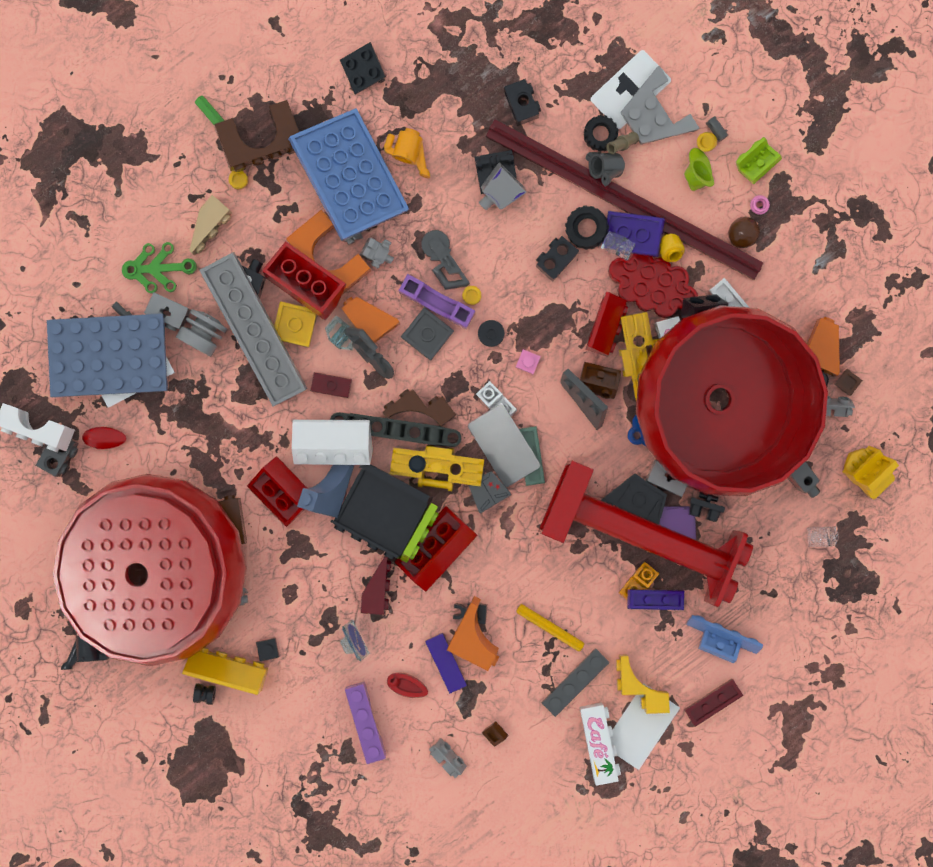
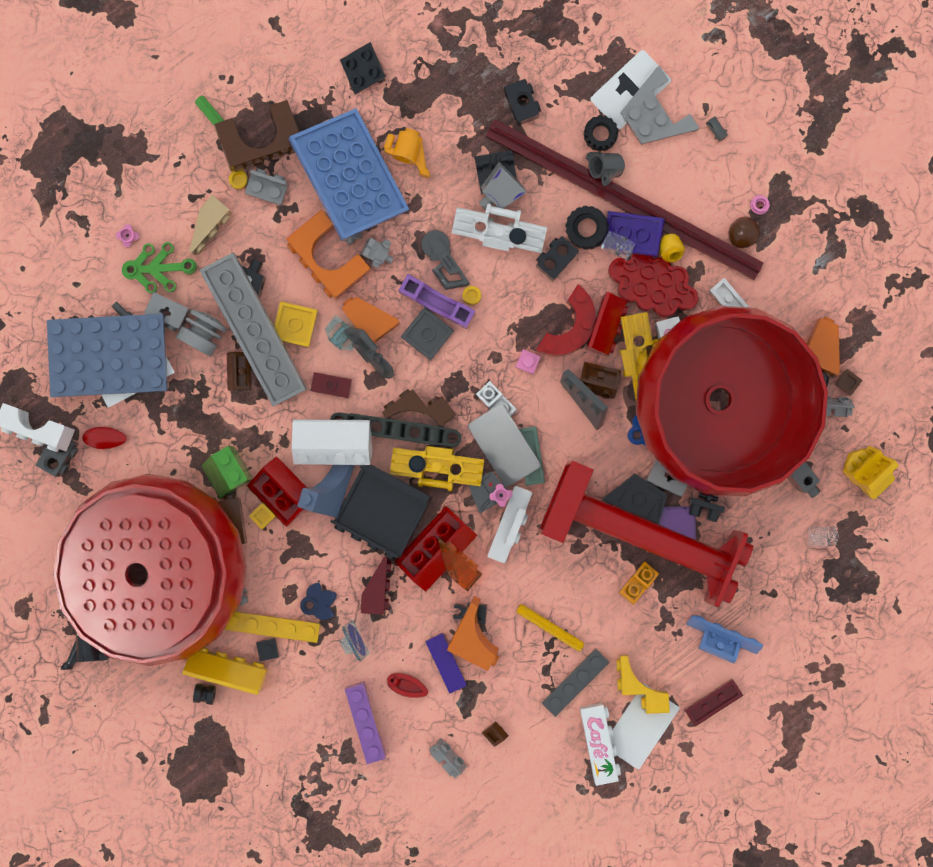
red slope [262,241,346,321] -> none
lime plate [400,503,439,563] -> none
black piece [478,320,505,347] -> none
dark tan pin [606,132,639,154] -> none
dark purple tile [627,589,685,610] -> none
black brick [681,294,728,318] -> none
lime piece [684,148,714,191] -> none
yellow tile [697,132,717,152] -> none
lime bracket [736,137,782,184] -> none
none -> bright pink plate [116,224,139,247]
none -> bright green slope [201,446,253,499]
none -> yellow plate [225,611,321,643]
none -> reddish brown slope [227,352,251,391]
none -> light grey bracket [245,168,289,206]
none -> yellow plate [249,503,276,530]
none -> dark blue plate [300,582,337,620]
none -> clear orange slope [438,539,482,591]
none -> white piece [452,203,547,253]
none -> white bracket [488,486,532,563]
none -> bright pink plate [489,484,513,507]
none -> red brick [536,284,596,357]

